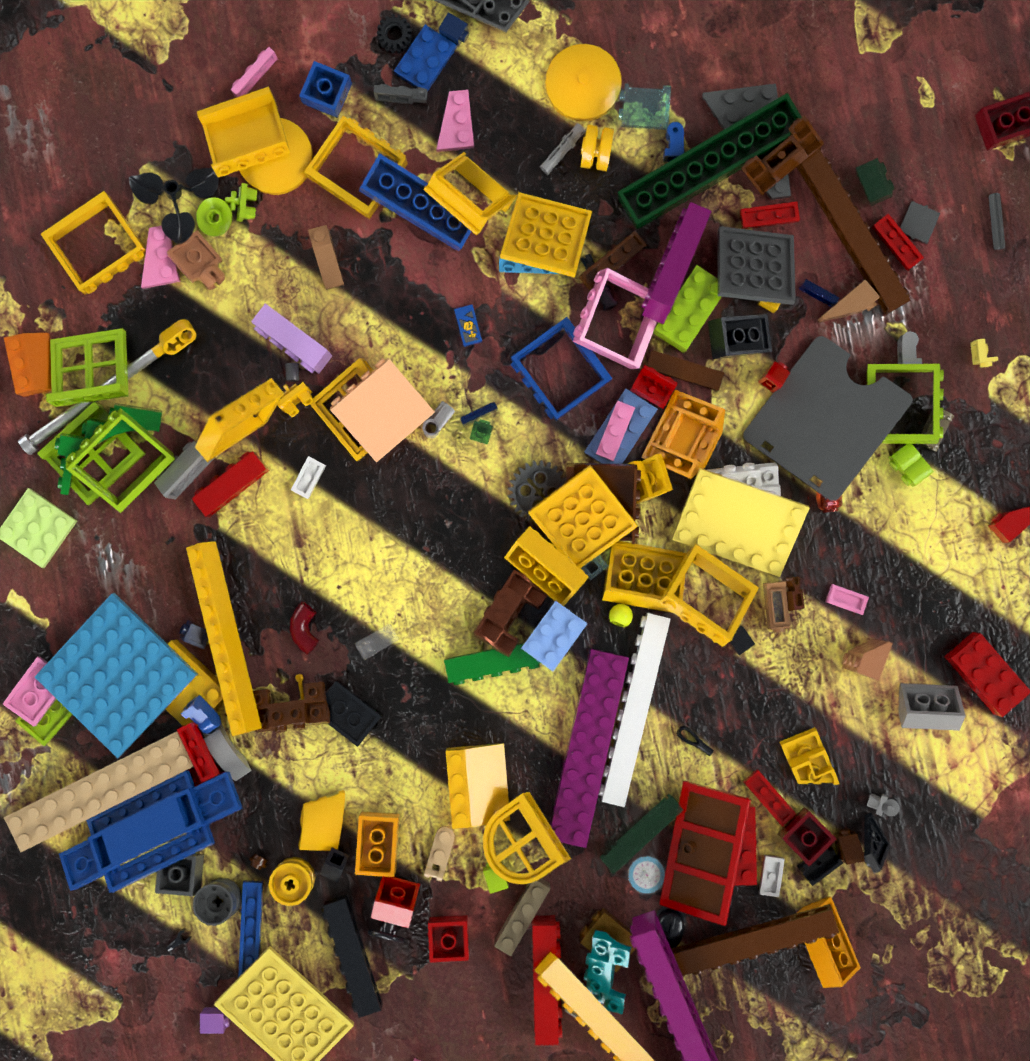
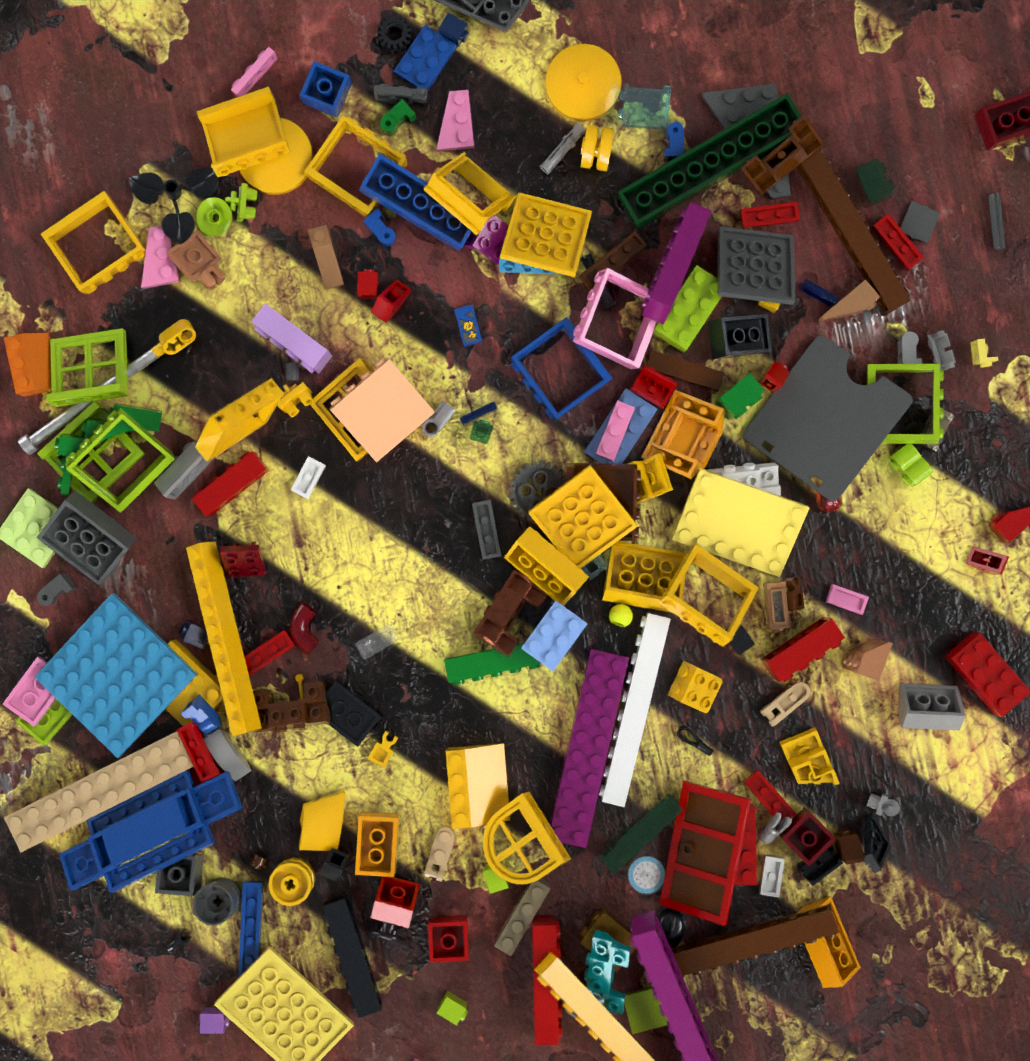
none -> dark grey slope [37,490,138,585]
none -> dark grey leg [37,573,78,606]
none -> dark red plate [220,541,266,577]
none -> red plate [244,630,296,677]
none -> red brick [357,269,379,299]
none -> blue leg [363,208,396,247]
none -> yellow plate [368,731,399,768]
none -> red slope [371,279,412,323]
none -> green leg [380,99,417,136]
none -> lime brick [437,991,468,1026]
none -> magenta bracket [463,215,509,265]
none -> dark grey plate [472,500,501,560]
none -> lime tile [624,986,668,1034]
none -> yellow bracket [668,661,723,713]
none -> green brick [714,373,765,420]
none -> light grey hinge [758,812,792,844]
none -> red brick [760,617,845,682]
none -> tan plate [760,681,811,727]
none -> light grey hinge [927,330,956,371]
none -> red slope [966,546,1009,575]

